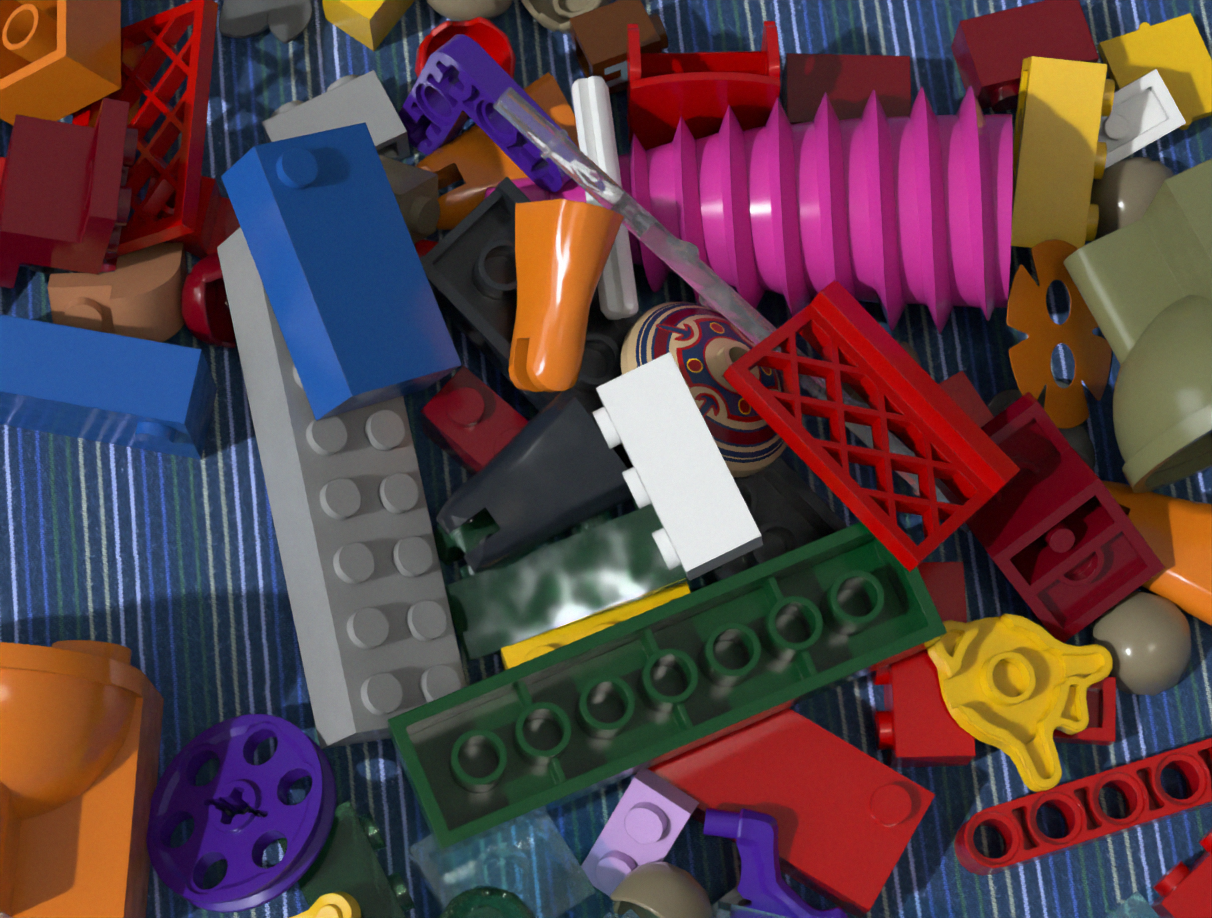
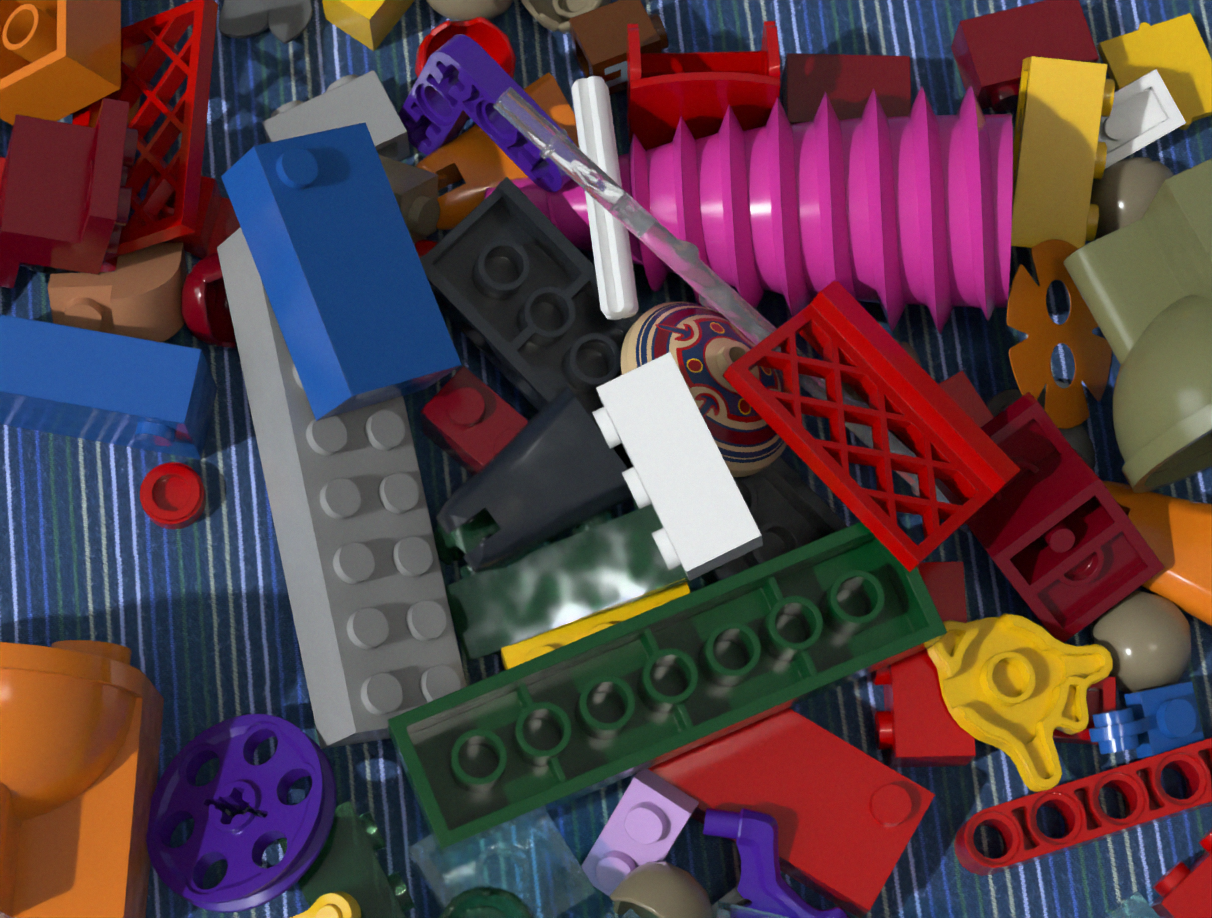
orange piece [509,199,624,392] -> none
none -> red tile [140,462,207,530]
none -> blue plate [1088,681,1204,759]

